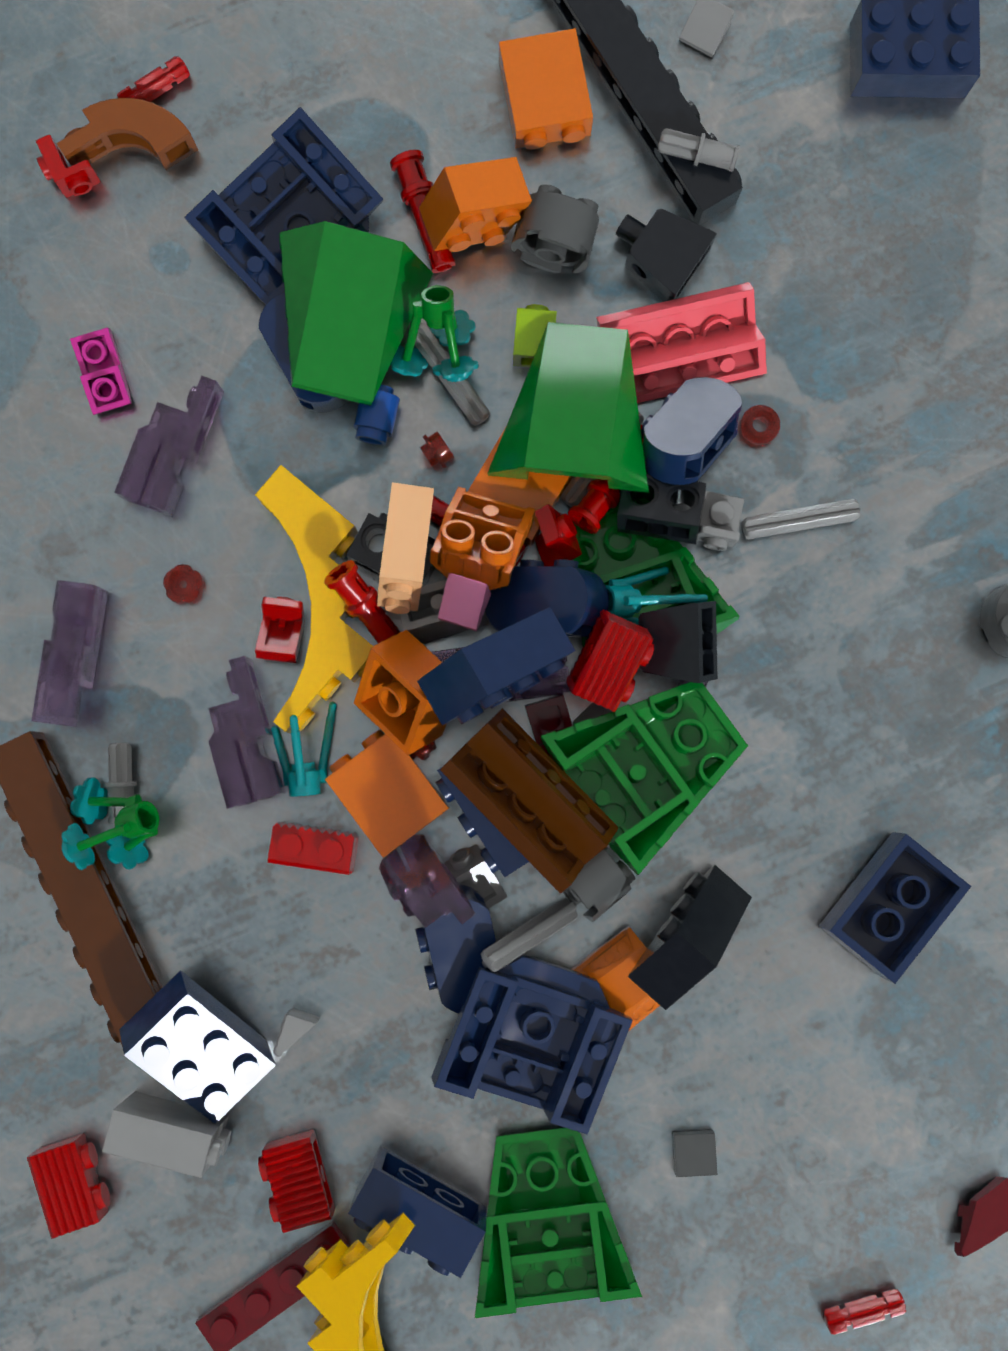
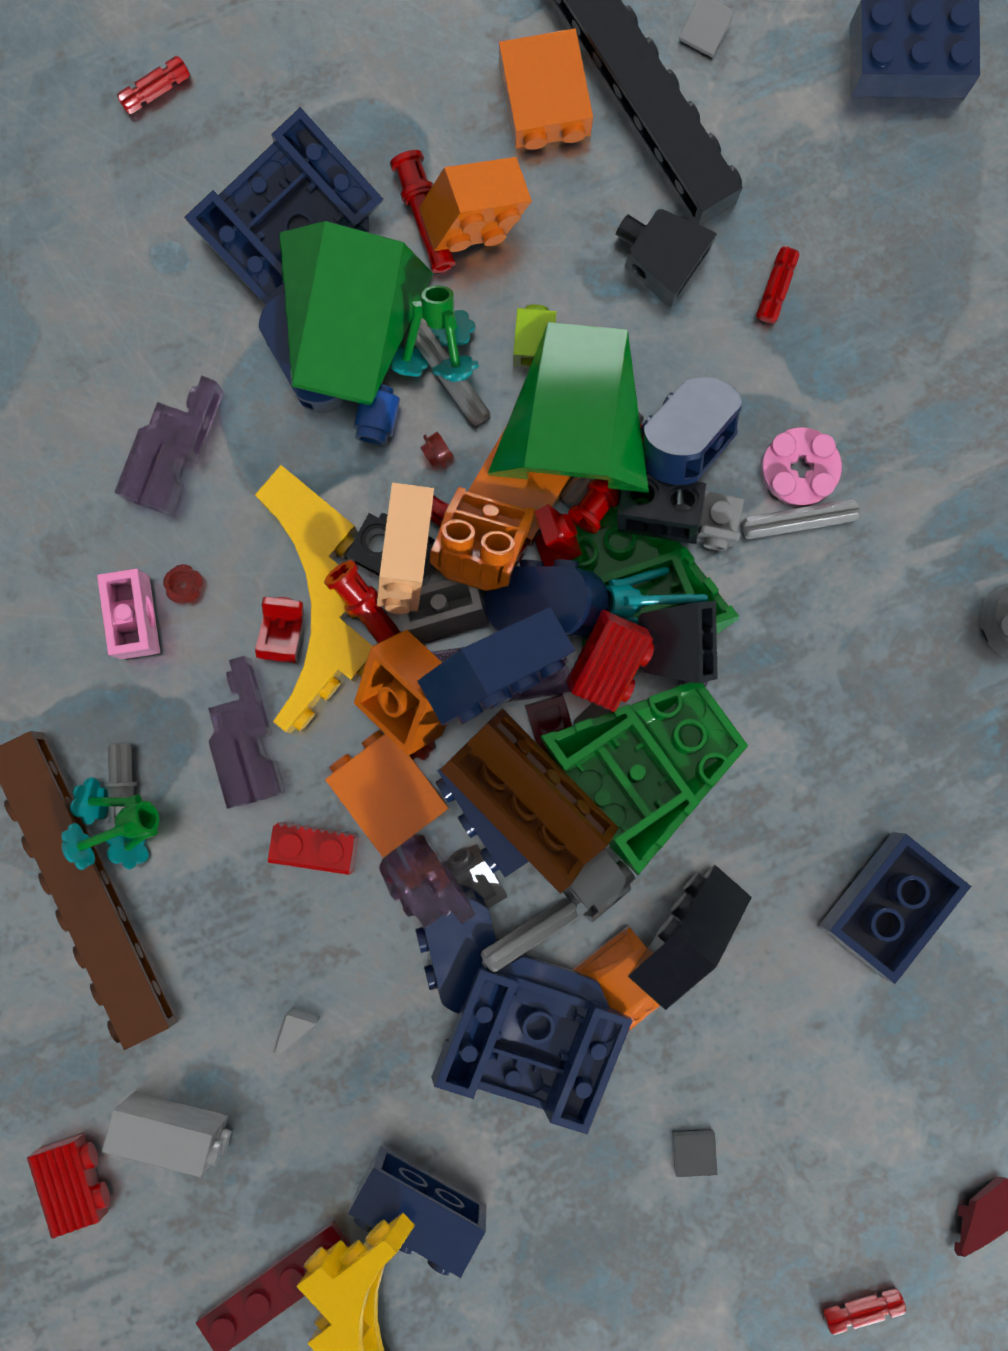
clear purple plate [31,580,108,727] -> none
red bracket [35,134,101,198] -> none
dark orange arch [56,98,198,170] -> none
dark pink slope [70,327,132,415] -> none
brick [119,970,275,1124] -> none
red brick [258,1129,335,1233] -> none
teal plant [271,702,337,797] -> none
bright pink slope [438,573,491,631] -> none
green wedge [475,1128,642,1318] -> none
dark grey brick [511,185,599,273] -> none
coral slope [596,282,767,403] -> none
light grey axle [658,128,740,172] -> none
clear red plate [740,405,780,445] -> none
none -> bright pink brick [97,568,160,660]
none -> red axle [756,246,800,324]
none -> bright pink plate [760,427,842,508]

